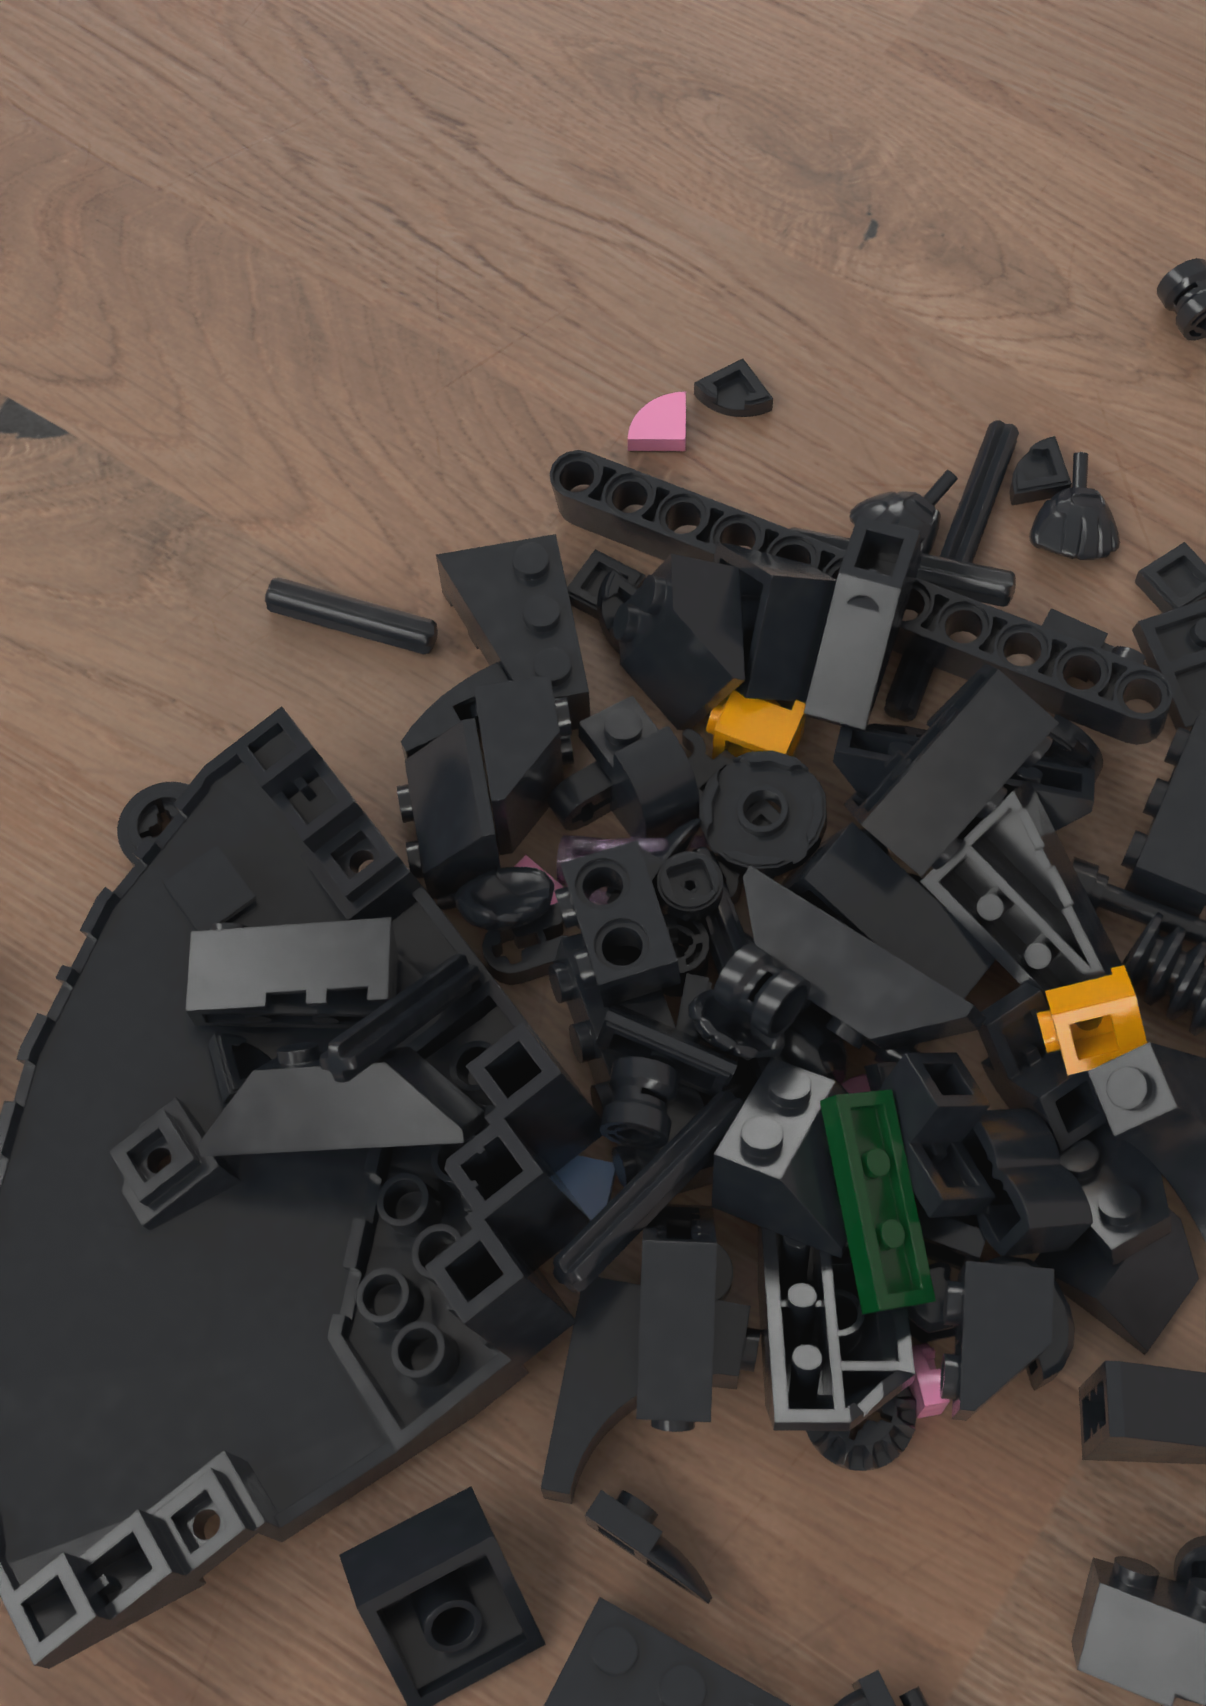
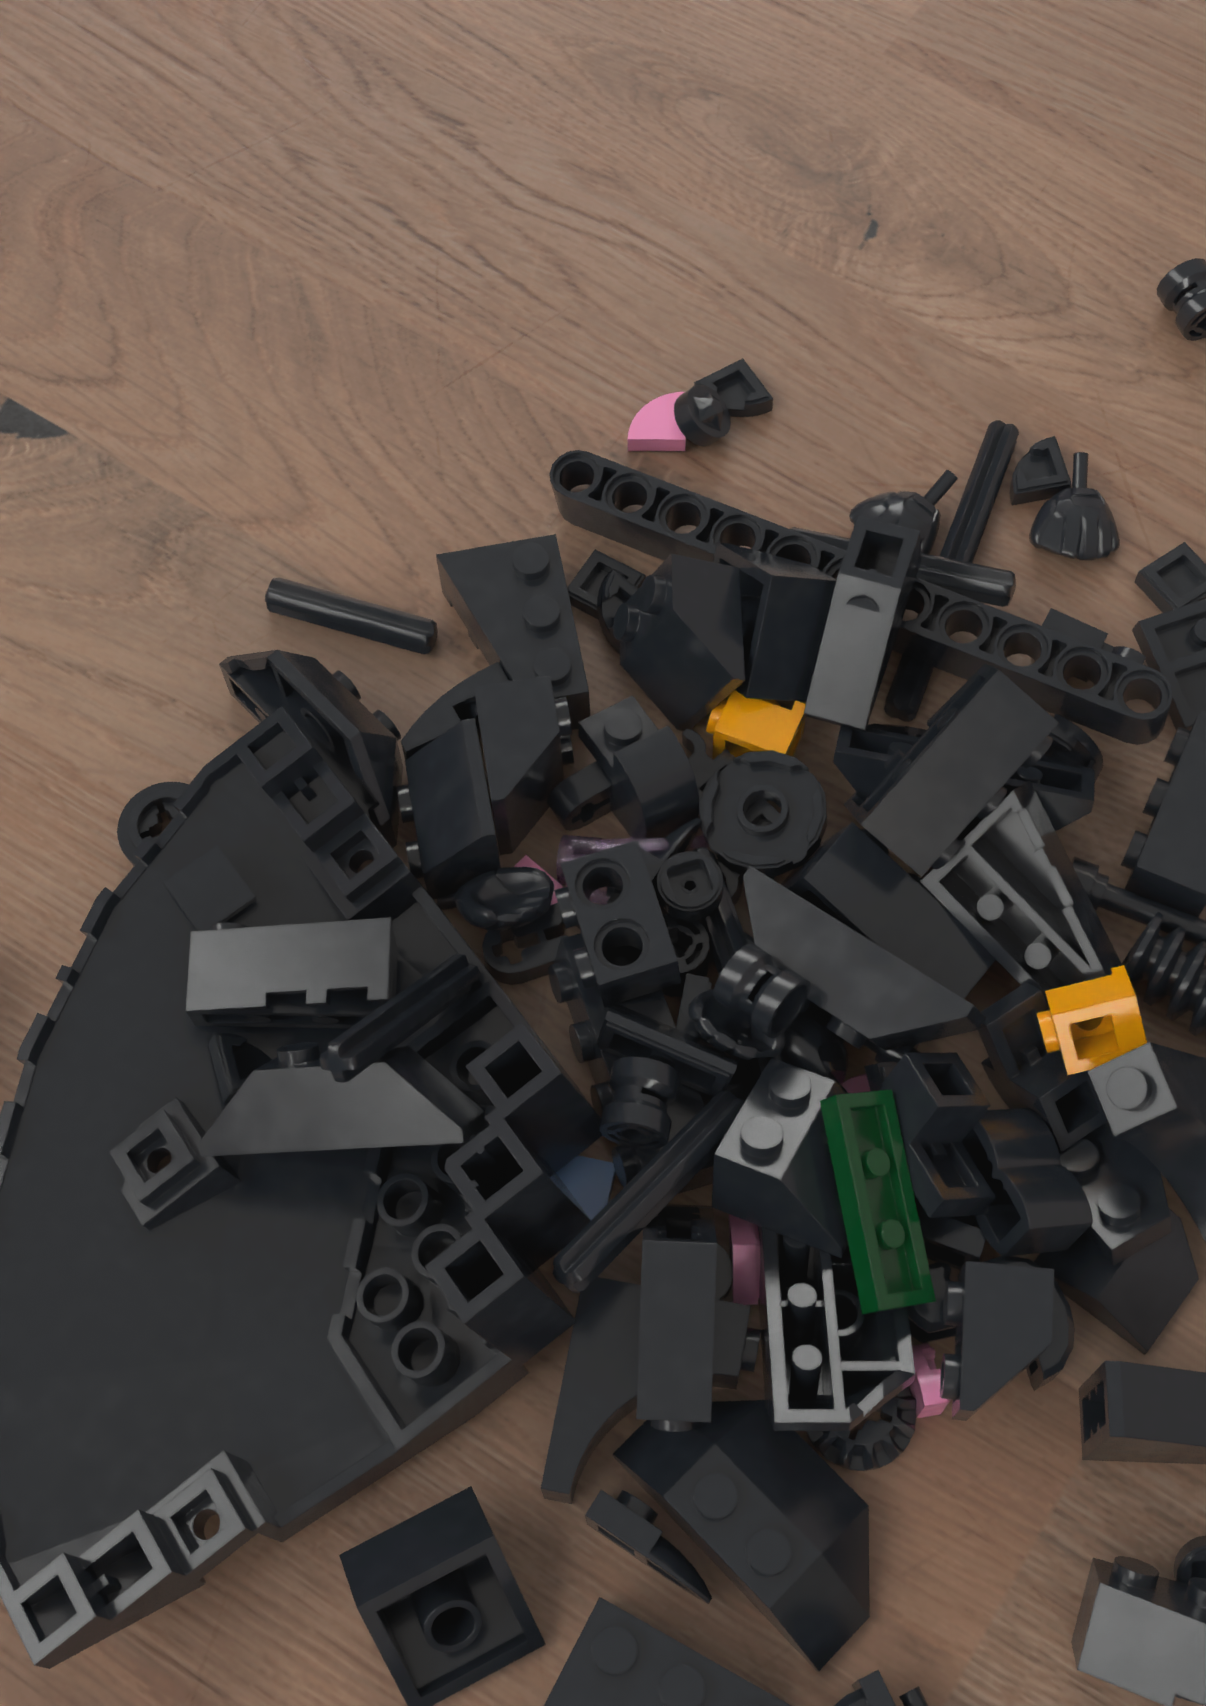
none -> black wedge [219,650,403,848]
none -> black wedge [613,1400,870,1672]
none -> black tile [674,385,731,447]
none -> bright pink tile [728,1214,760,1305]

